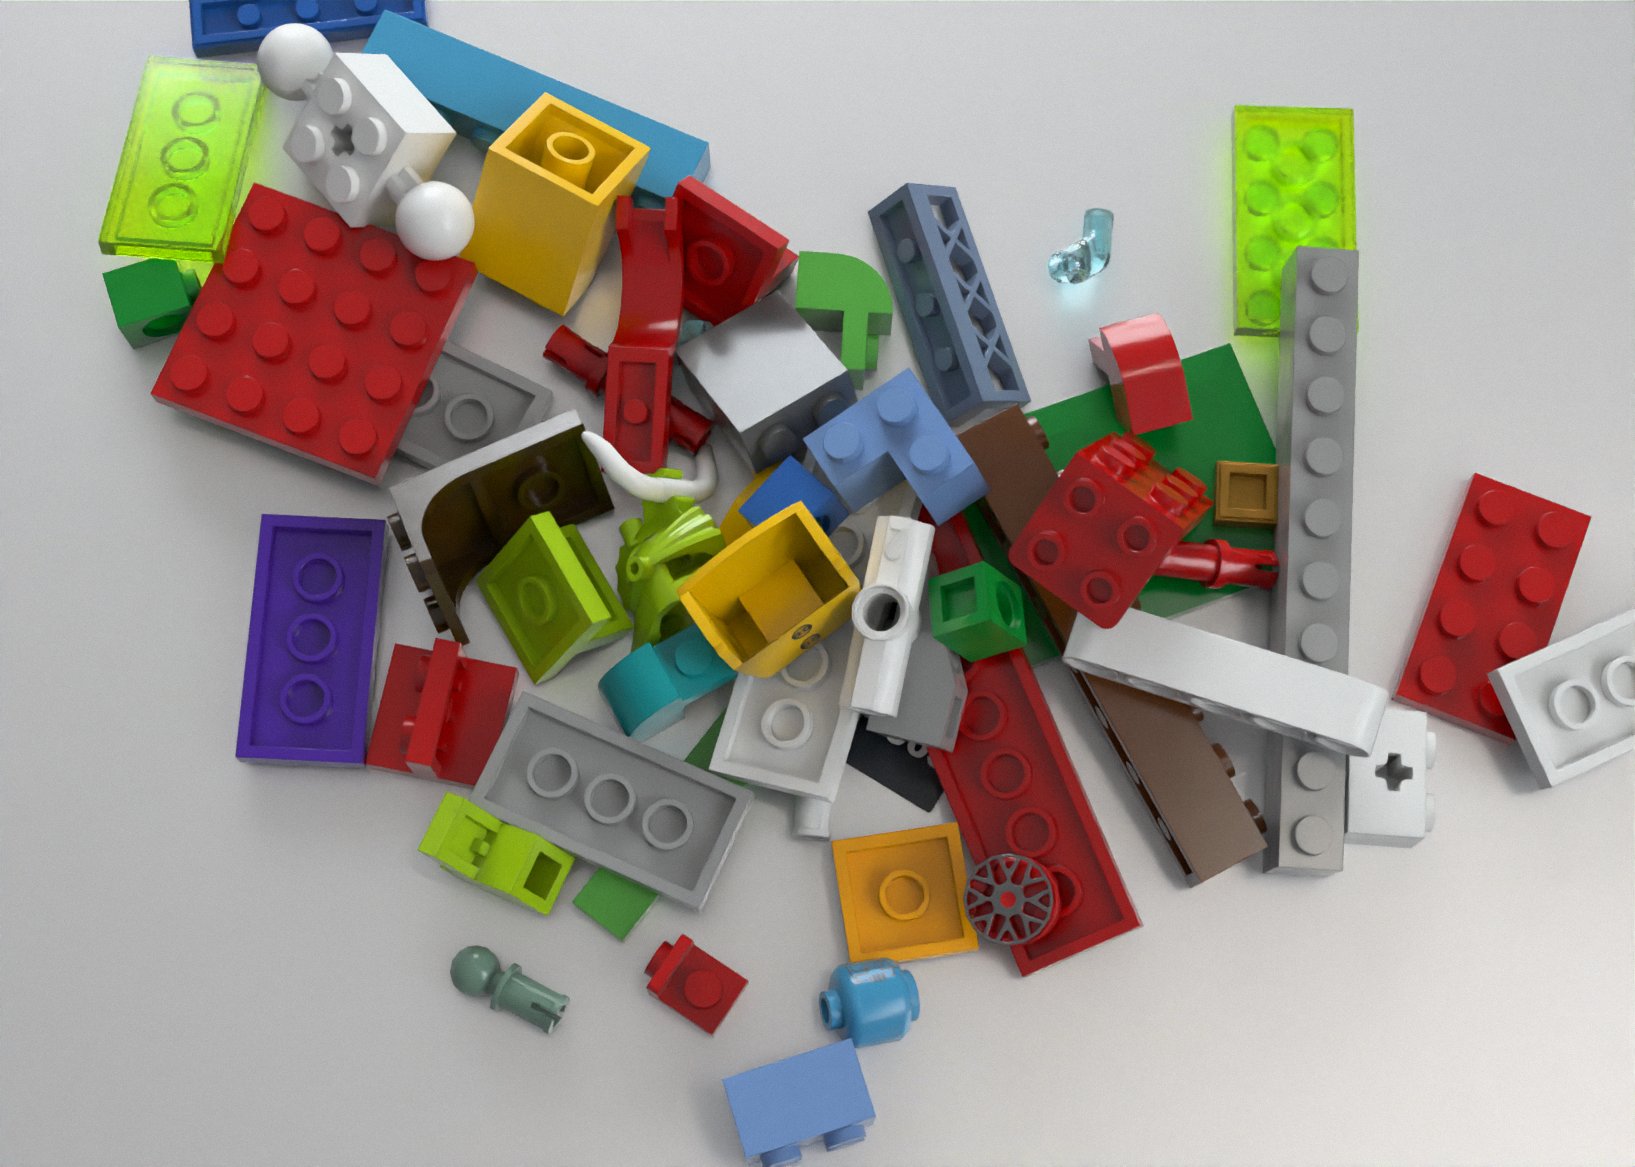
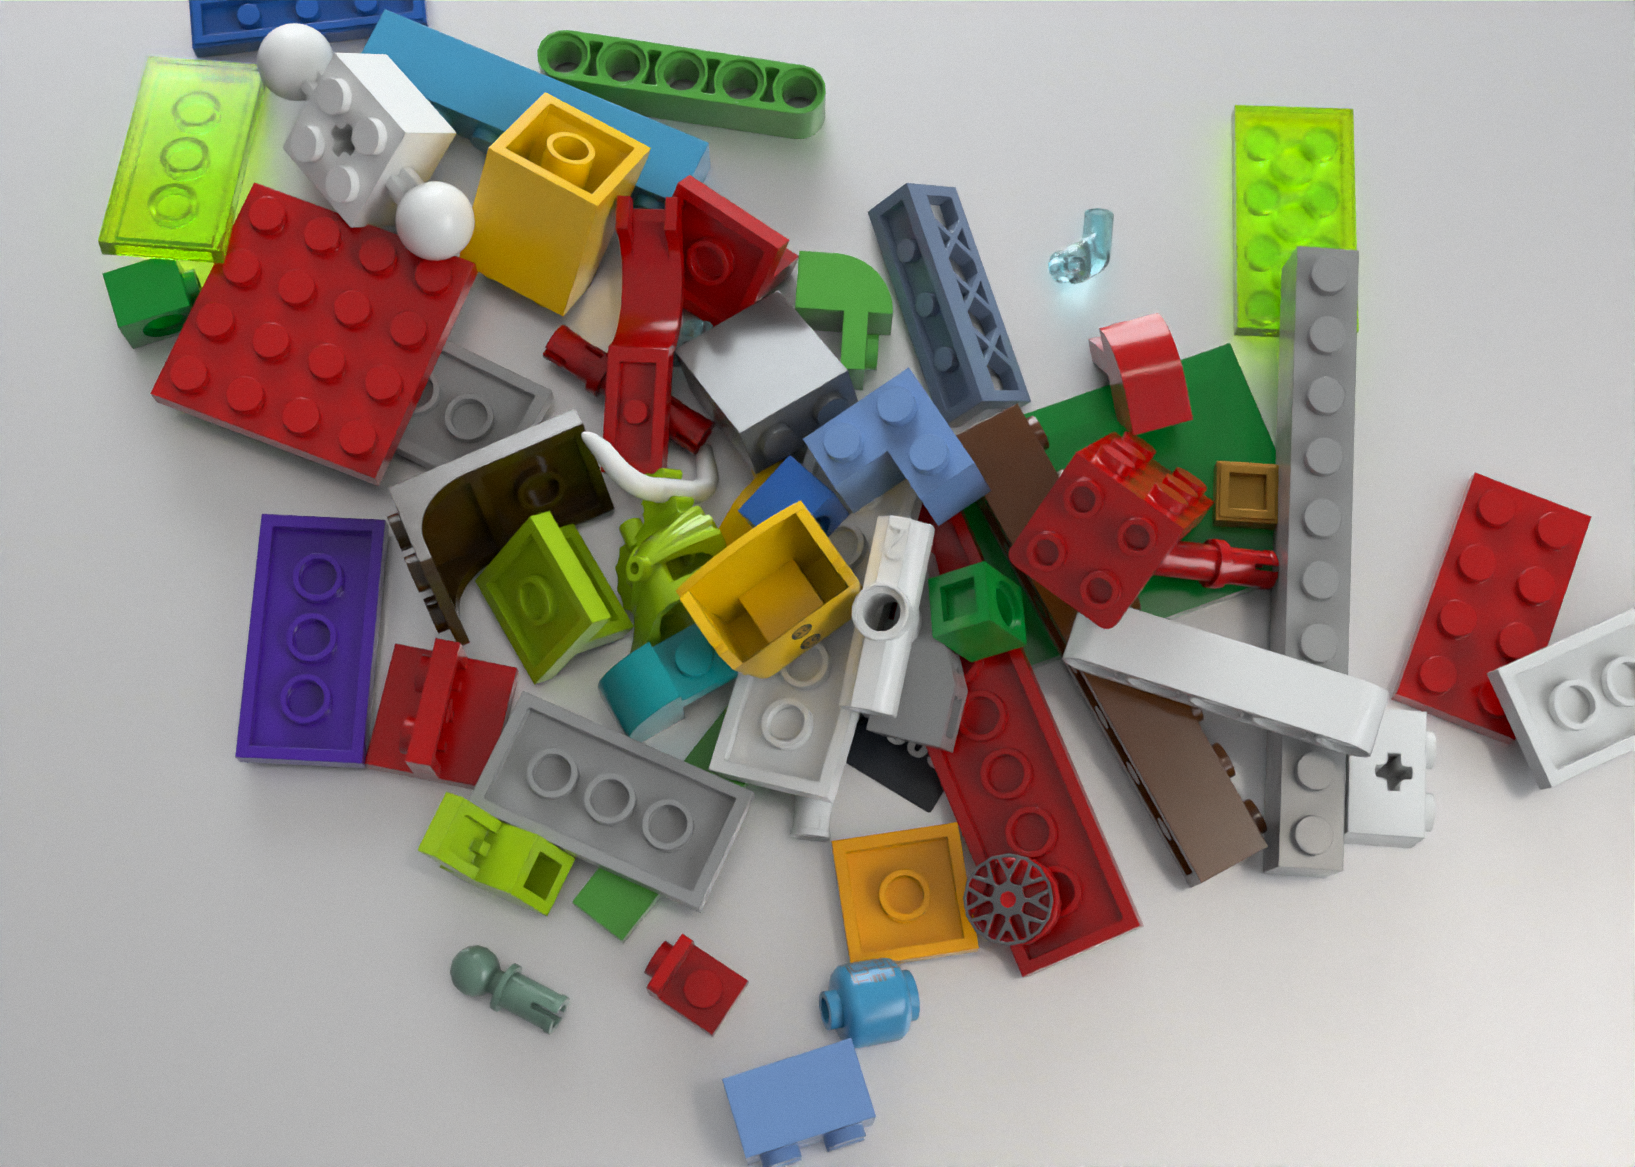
none -> bright green beam [537,30,826,139]

